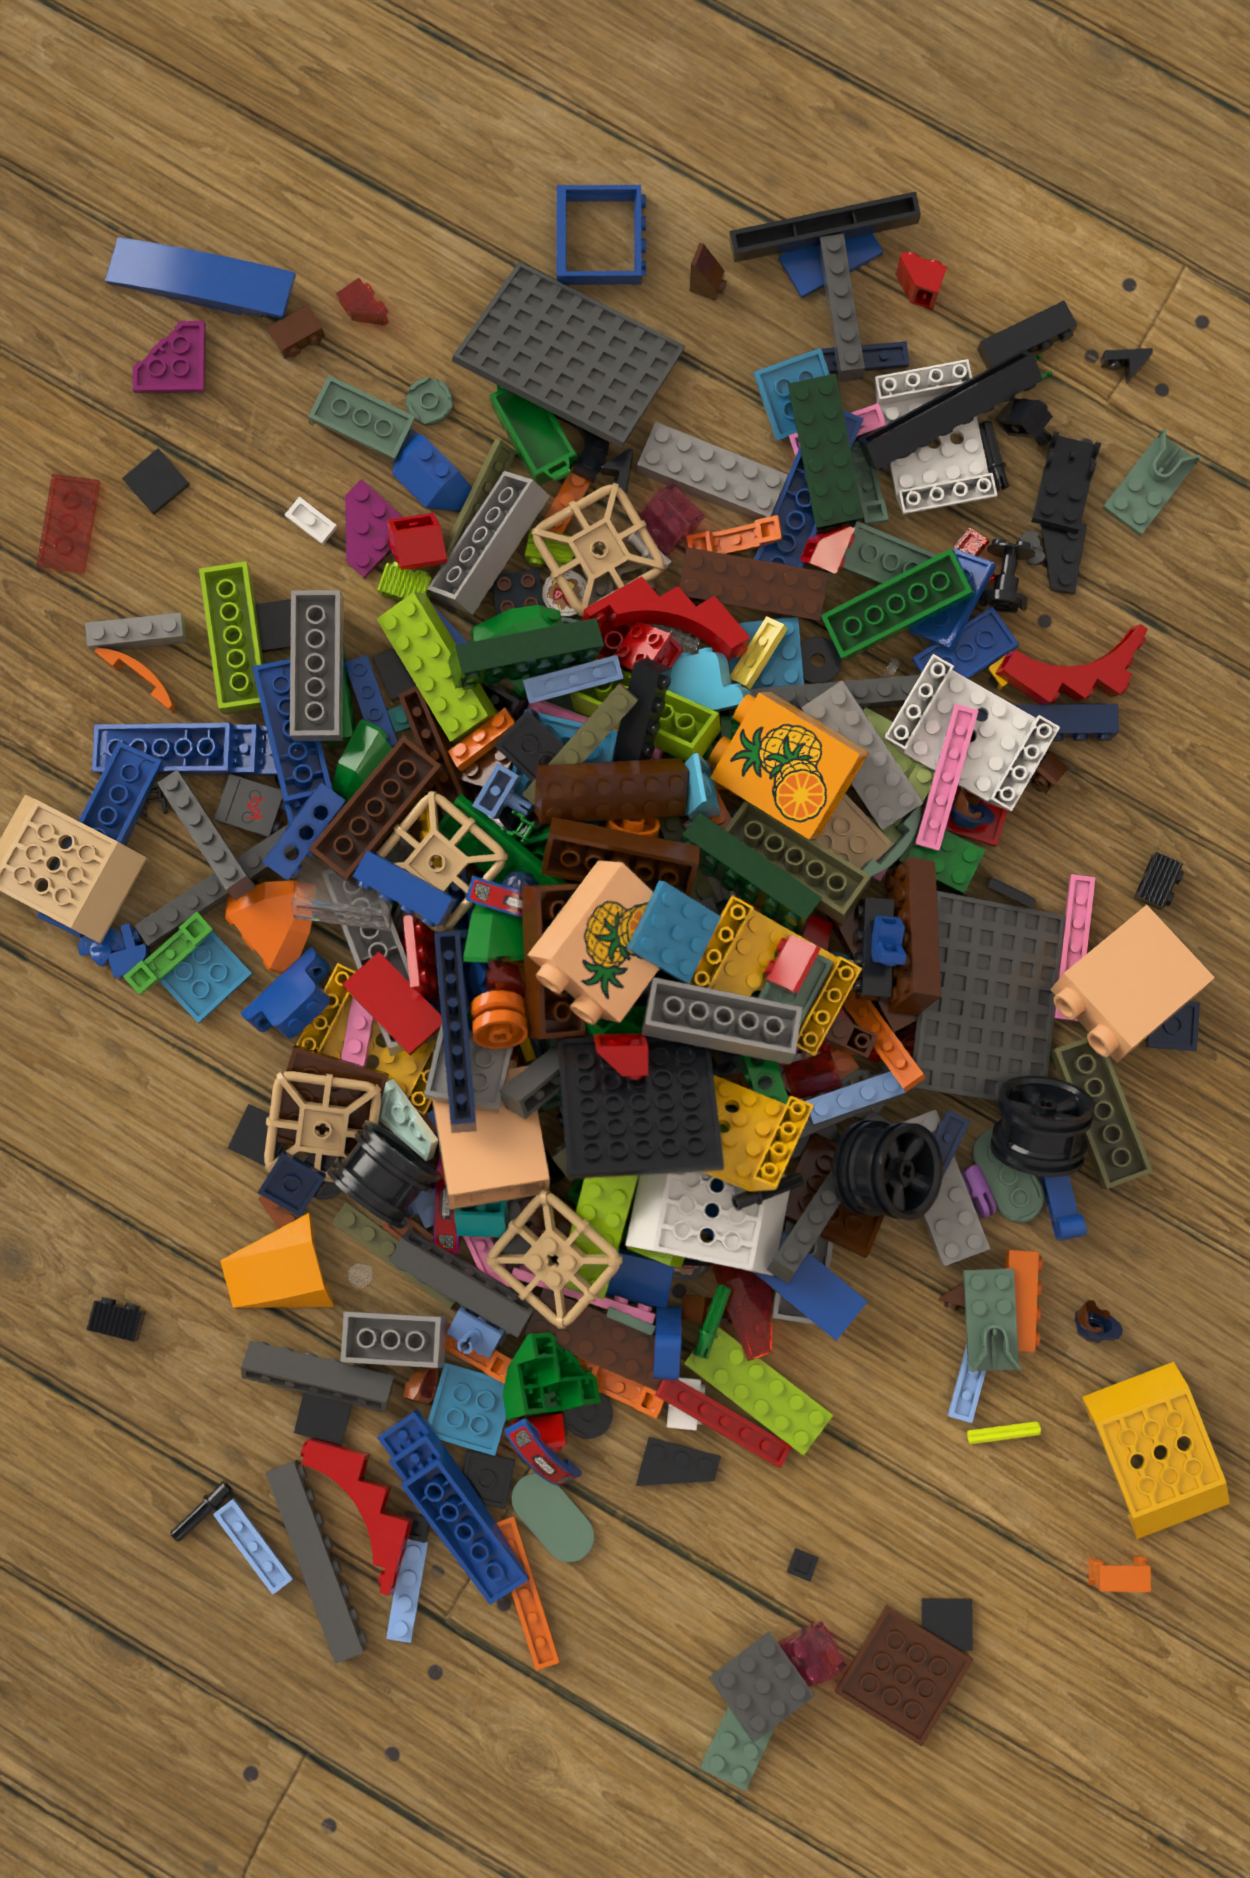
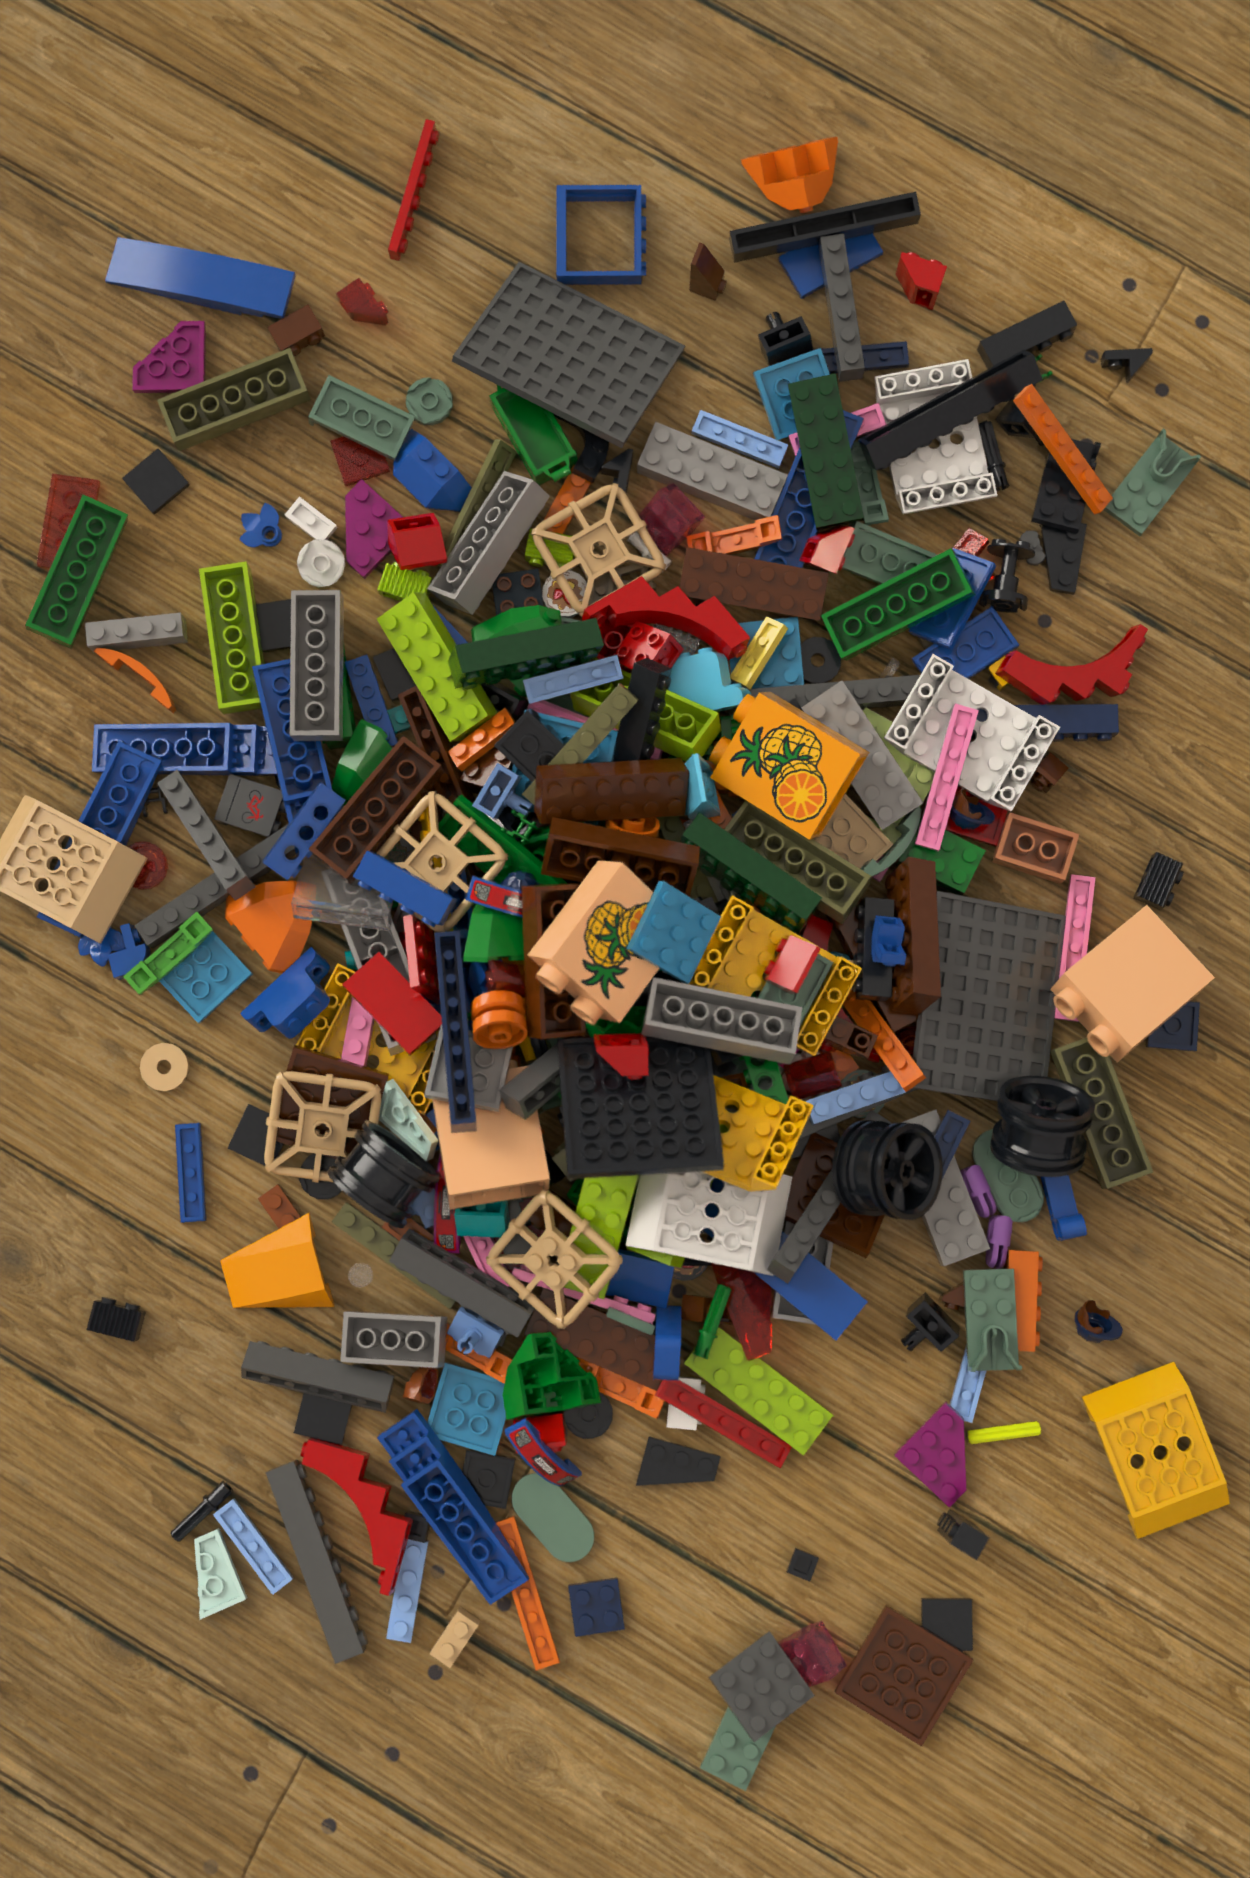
dark blue tile [258,1150,326,1217] -> none
black axle [732,1173,804,1211] -> none
black tile [985,876,1036,908] -> none
orange piece [1088,1555,1151,1592] -> none
none -> green brick [25,495,128,649]
none -> clear red tile [128,841,168,890]
none -> tan tile [140,1043,190,1092]
none -> olive brick [157,348,311,451]
none -> blue tile [175,1123,207,1223]
none -> light aqua wing [194,1528,247,1619]
none -> blue plate [240,503,282,548]
none -> white tile [297,539,345,587]
none -> clear red tile [330,436,390,487]
none -> teal plate [345,951,358,972]
none -> red plate [388,119,439,261]
none -> tan brick [430,1607,480,1668]
none -> dark blue plate [568,1577,625,1637]
none -> light blue plate [691,410,788,469]
none -> orange brick [741,136,838,213]
none -> black brick [758,312,813,366]
none -> magenta plate [894,1401,967,1508]
none -> black brick [901,1292,960,1352]
none -> black brick [937,1509,989,1560]
none -> medium lavender arm [986,1215,1013,1269]
none -> nougat brick [991,812,1079,884]
none -> orange plate [1013,384,1113,515]

